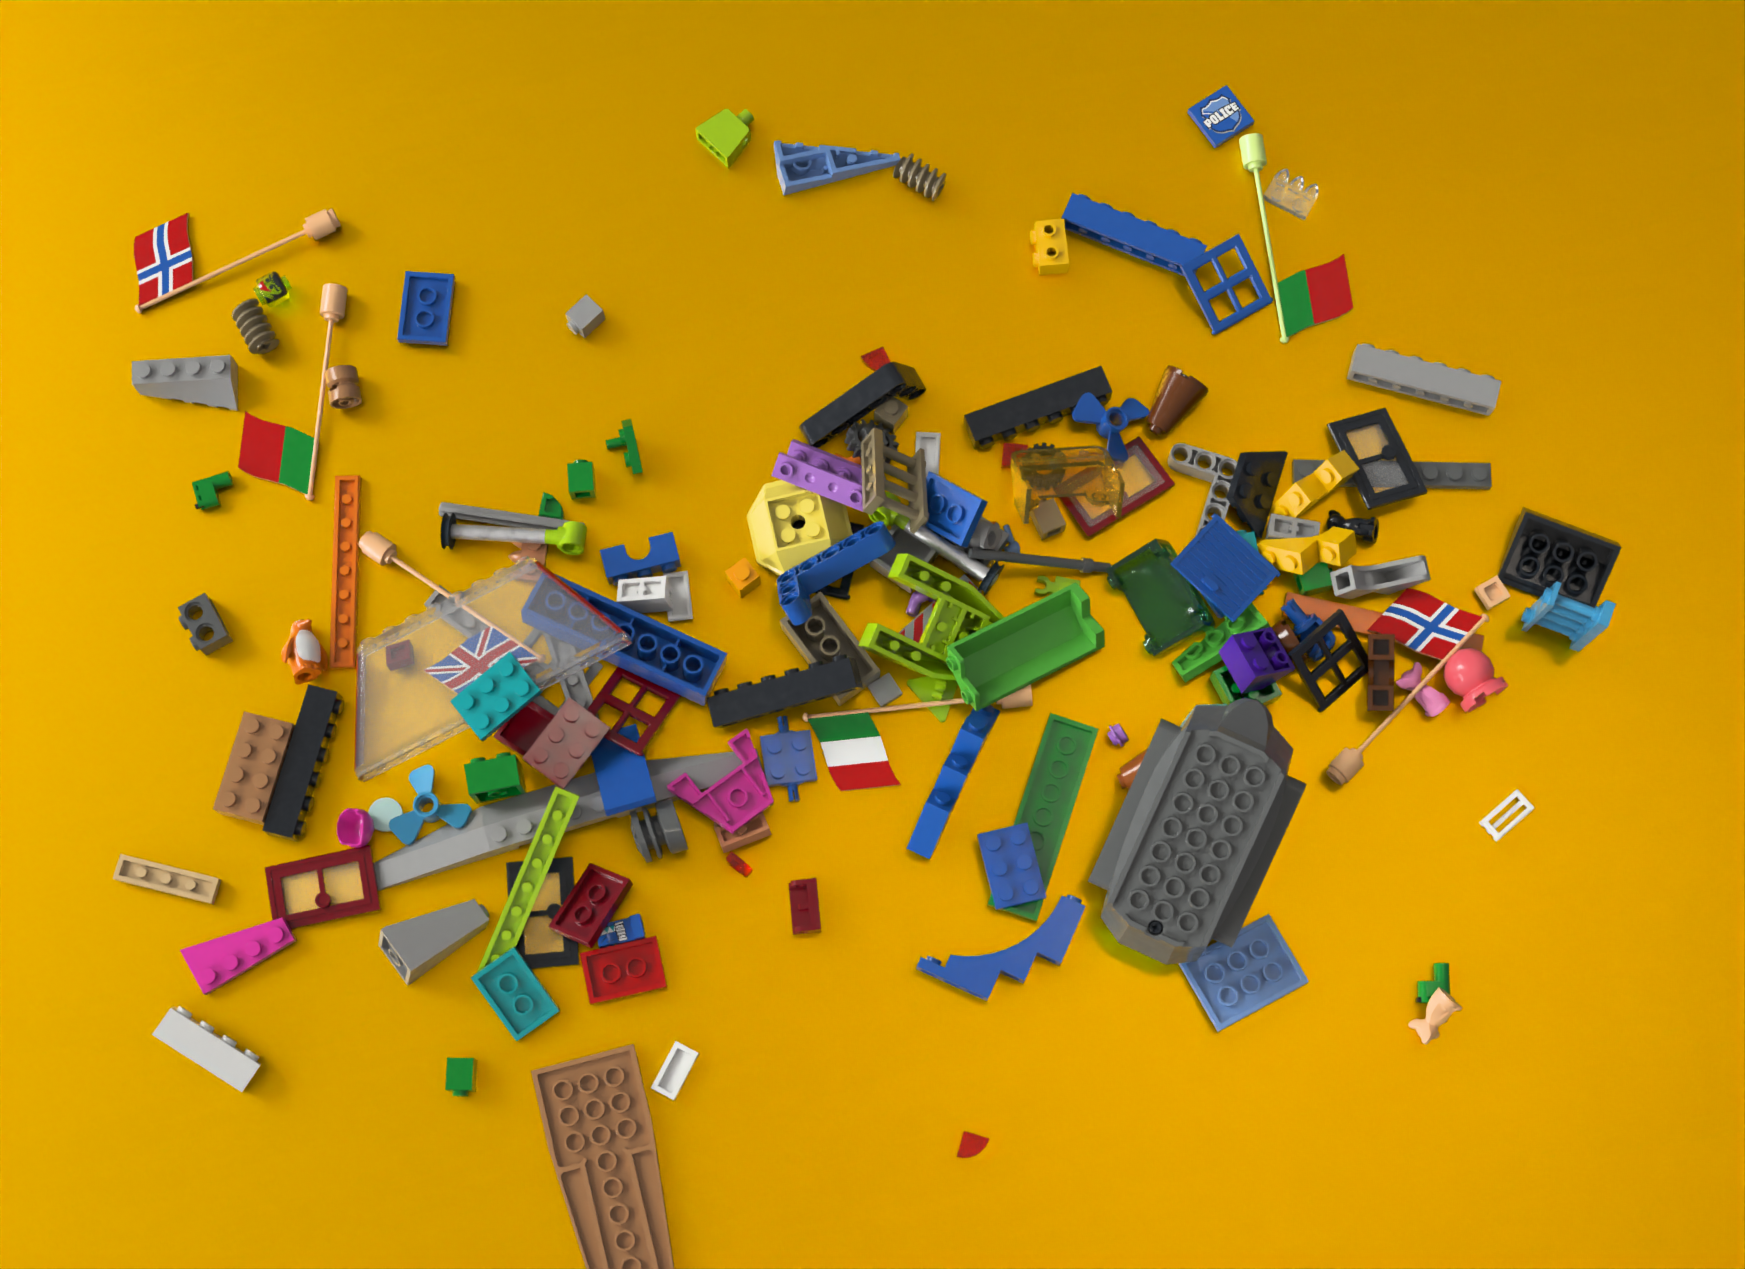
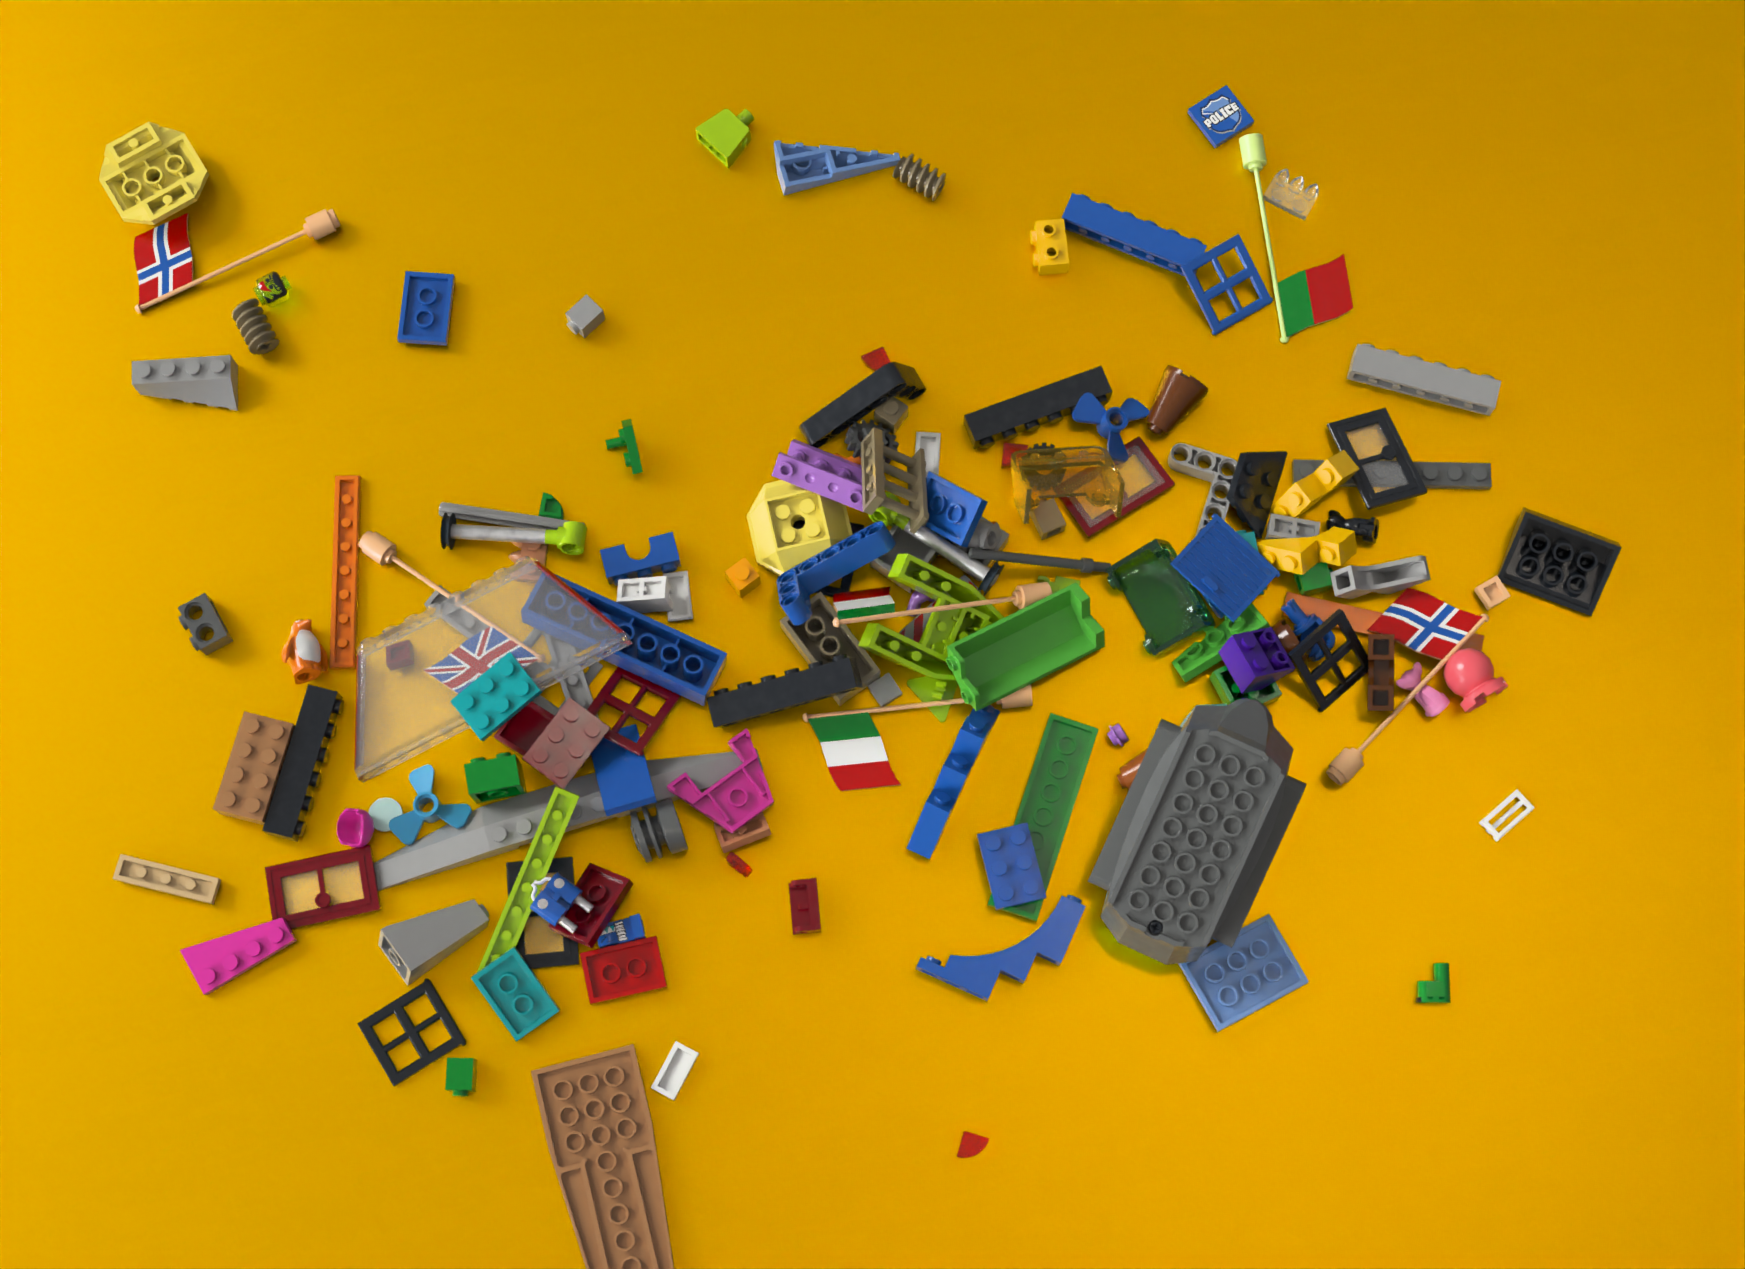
white wedge [152,1006,261,1092] -> none
green piece [192,471,233,510] -> none
flag [238,284,348,500] -> none
medium nougat wheel [325,365,362,409] -> none
green brick [567,459,596,499] -> none
blue plate [759,716,817,802] -> none
medium blue hand [1003,524,1020,553] -> none
light nougat animal [1408,987,1462,1045] -> none
dark azure fence [1521,581,1616,652] -> none
none -> light yellow piece [99,122,210,225]
none -> black window [357,978,466,1086]
none -> blue piece [530,872,594,934]
none -> flag [832,582,1052,628]

